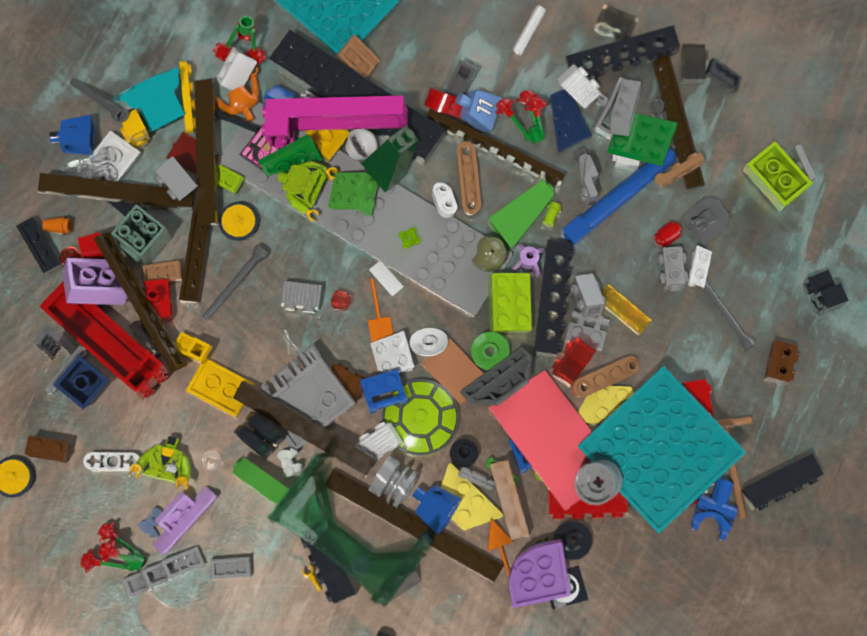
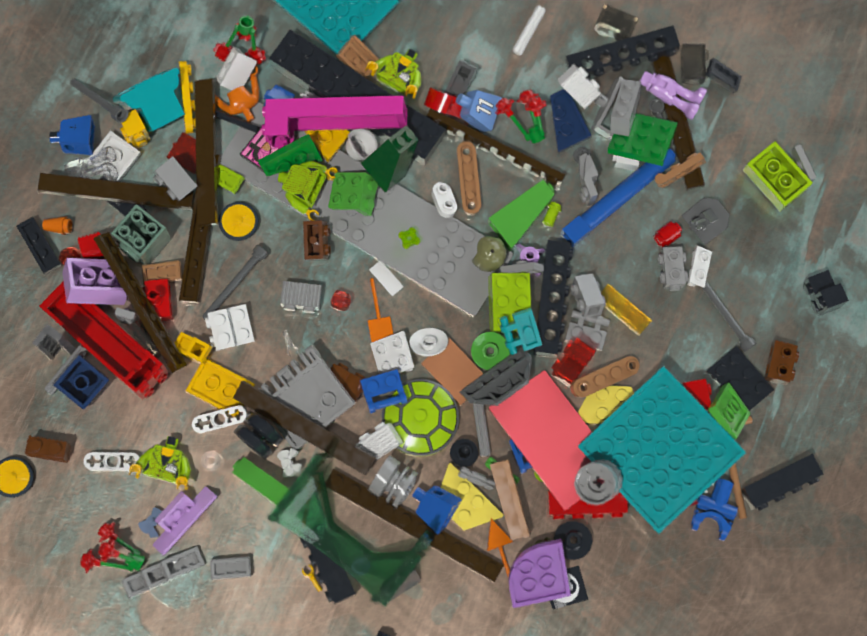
none -> light grey plate [115,308,141,327]
none -> white beam [192,405,248,433]
none -> white plate [205,304,255,351]
none -> reddish brown brick [303,220,331,261]
none -> torso [365,49,421,99]
none -> light grey axle [473,404,491,457]
none -> light grey plate [500,261,544,274]
none -> teal plate [500,308,542,355]
none -> lavender piece [640,71,707,120]
none -> black plate [707,346,774,411]
none -> bright green plate [708,382,751,439]

